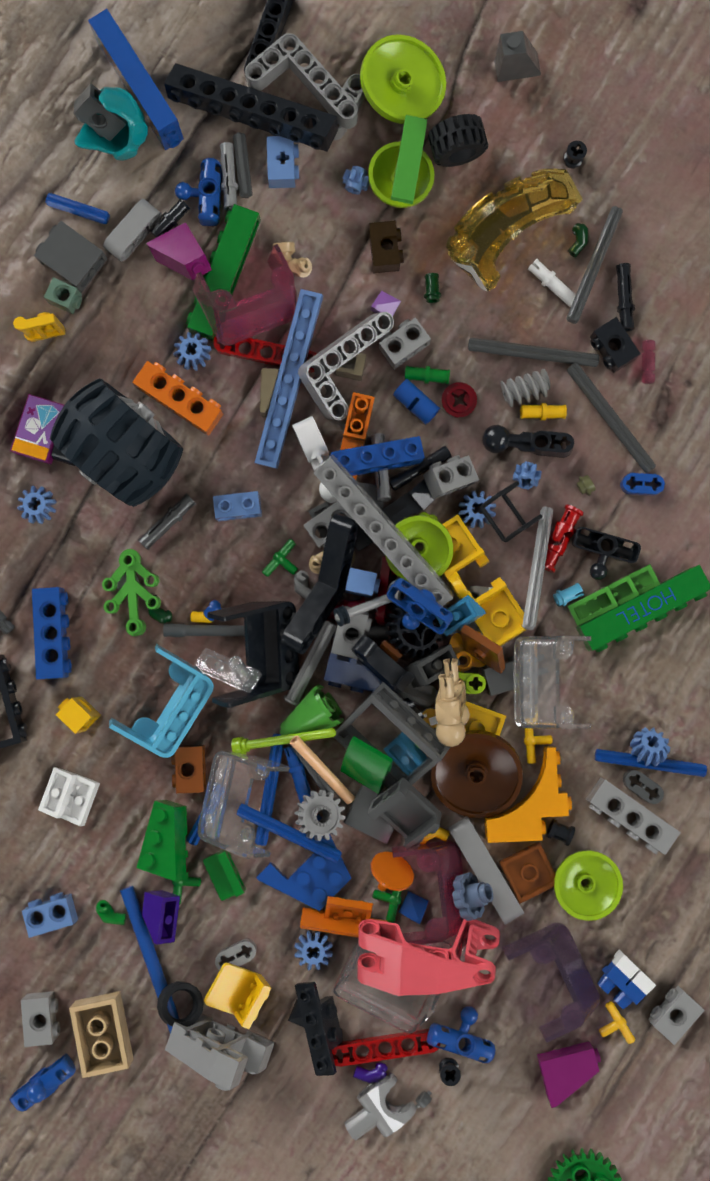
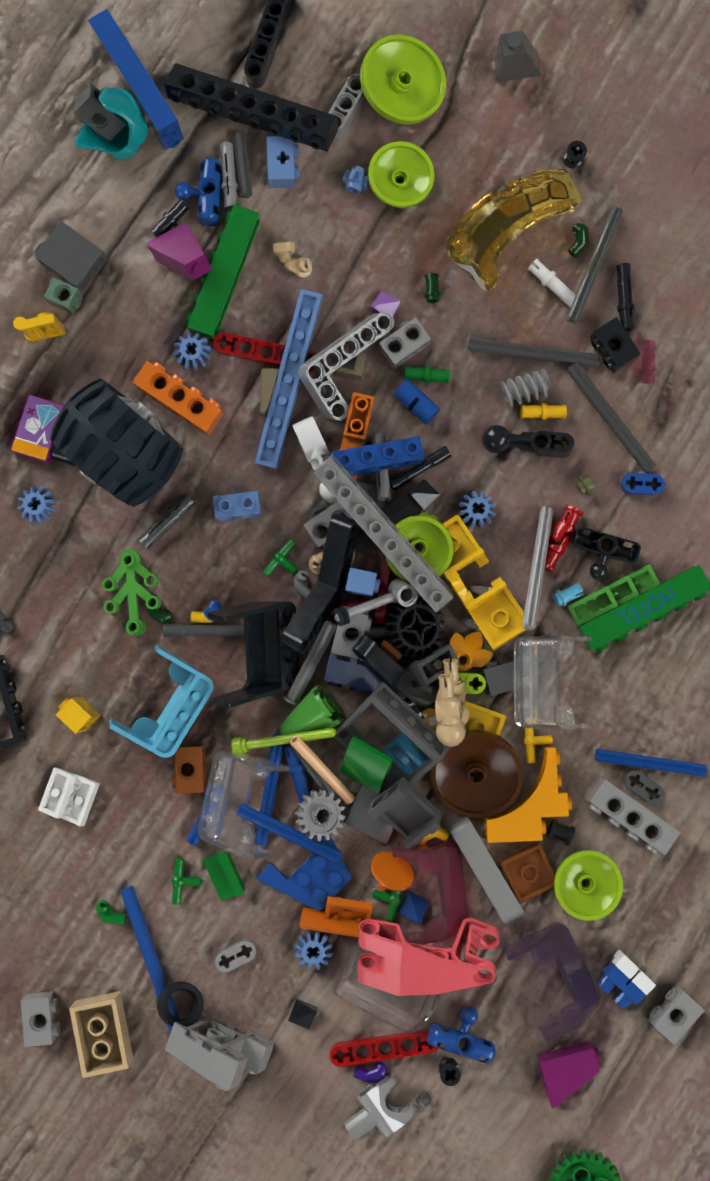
blue piece [9,1053,76,1112] -> none
medium blue brick [22,892,78,938] -> none
blue brick [32,587,72,679] -> none
blue axle [45,193,110,224] -> none
light grey beam [103,199,162,262] -> none
green wedge [136,800,189,882] -> none
dark purple slope [142,890,180,945] -> none
clear pink windscreen [193,244,297,345] -> none
clear piece [193,648,262,694] -> none
yellow bracket [204,962,271,1029] -> none
light grey beam [245,33,358,129] -> none
black bracket [295,982,343,1076] -> none
dark brown brick [369,220,404,274] -> none
blue piece [387,578,453,634] -> none
bright green slope [391,115,428,204] -> none
light grey brick [423,455,479,499] -> none
black tyre [428,114,489,167] -> none
dark azure slope [436,595,486,636] -> none
dark red gear [442,382,477,418] -> none
sand blue plant [452,872,493,921] -> none
dark orange plate [460,625,505,674] -> none
black piece [480,481,543,542] -> none
medium blue gear [513,461,542,490] -> none
yellow piece [599,1001,635,1044] -> none
medium blue gear [630,727,671,767] -> none

